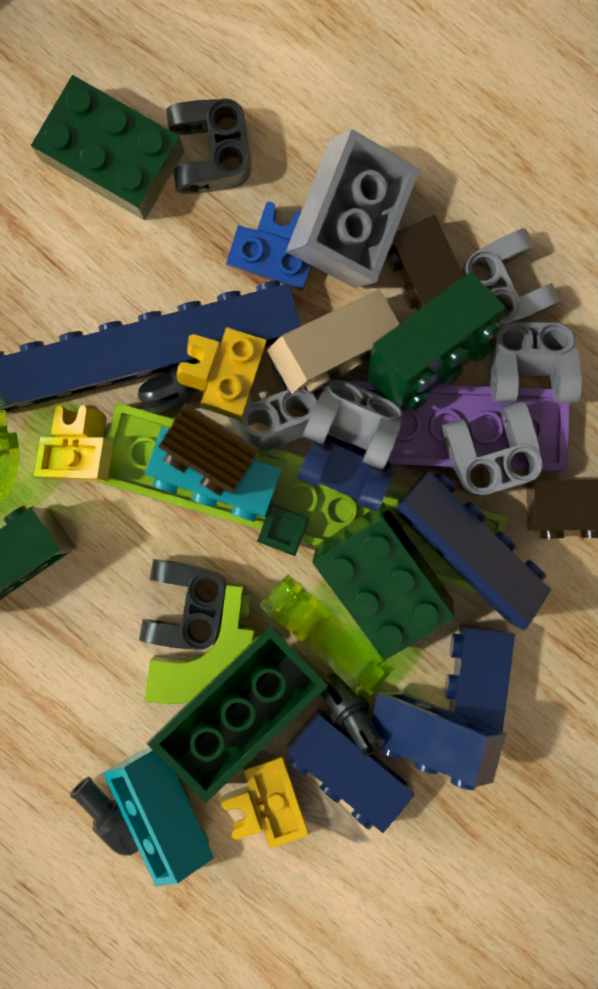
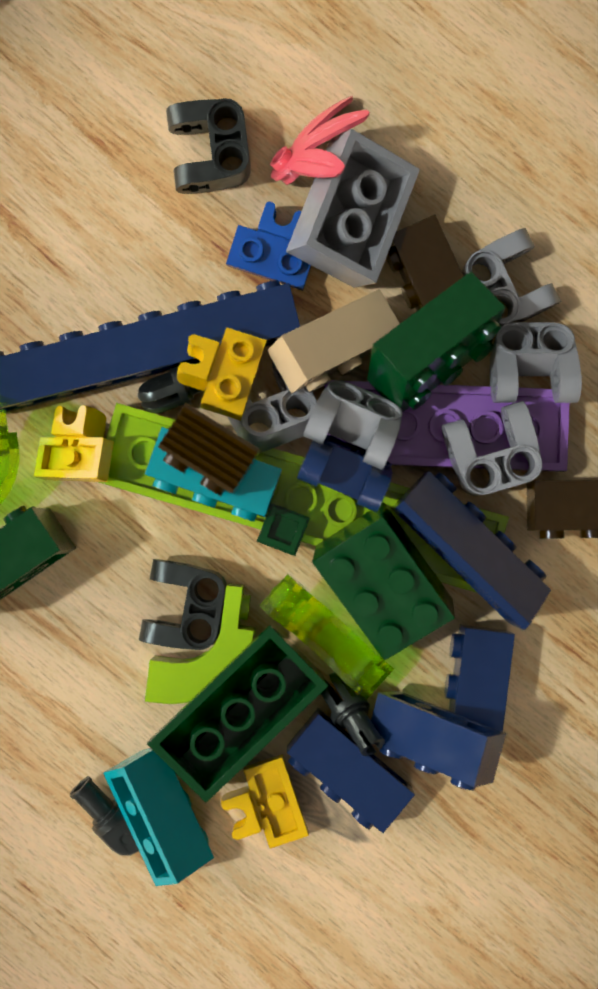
dark green brick [30,74,185,221] -> none
none -> coral plant [270,96,370,185]

